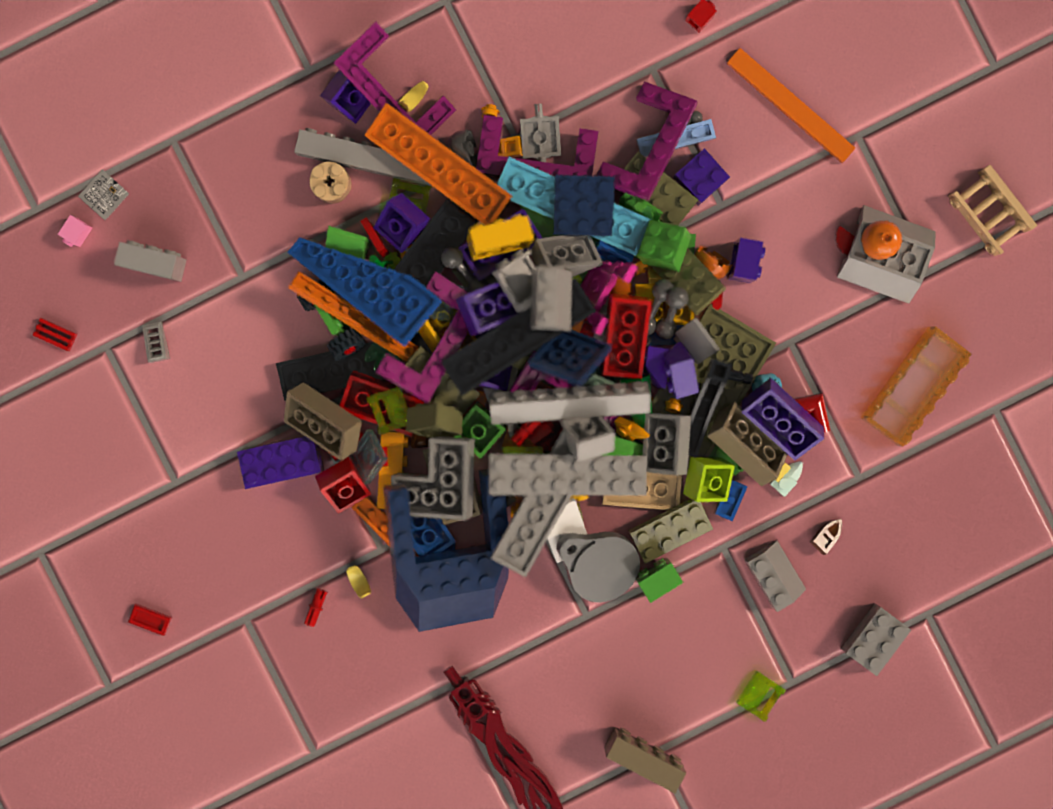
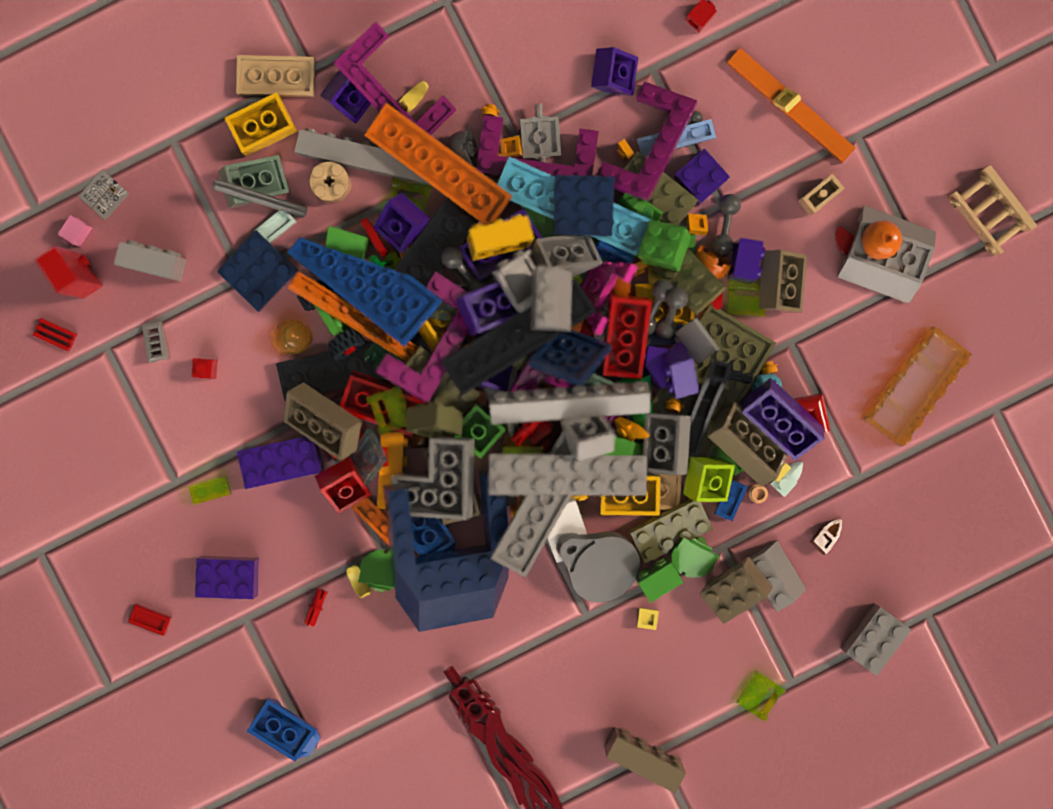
none -> red brick [35,246,103,298]
none -> clear neon green plate [188,476,232,505]
none -> red brick [192,358,218,379]
none -> dark purple brick [195,556,259,599]
none -> dark grey axle [212,179,307,218]
none -> dark blue plate [217,230,299,312]
none -> sand green slope [218,155,289,208]
none -> yellow brick [225,92,298,157]
none -> tan plate [236,55,315,97]
none -> blue slope [247,697,321,762]
none -> light aqua tile [254,210,297,243]
none -> clear yellow piece [270,319,313,355]
none -> bright green piece [358,550,394,592]
none -> dark purple slope [591,47,639,96]
none -> yellow brick [600,475,660,516]
none -> light orange plate [616,139,635,162]
none -> light yellow plate [637,607,659,630]
none -> bright green piece [671,536,719,578]
none -> light orange plate [686,214,708,235]
none -> dark tan brick [700,557,773,624]
none -> dark grey piece [712,194,741,256]
none -> clear neon green plate [726,280,766,317]
none -> light nougat plate [748,484,768,503]
none -> dark tan brick [758,250,807,313]
none -> light orange plate [760,361,778,374]
none -> light yellow plate [773,87,801,113]
none -> tan brick [798,174,845,216]

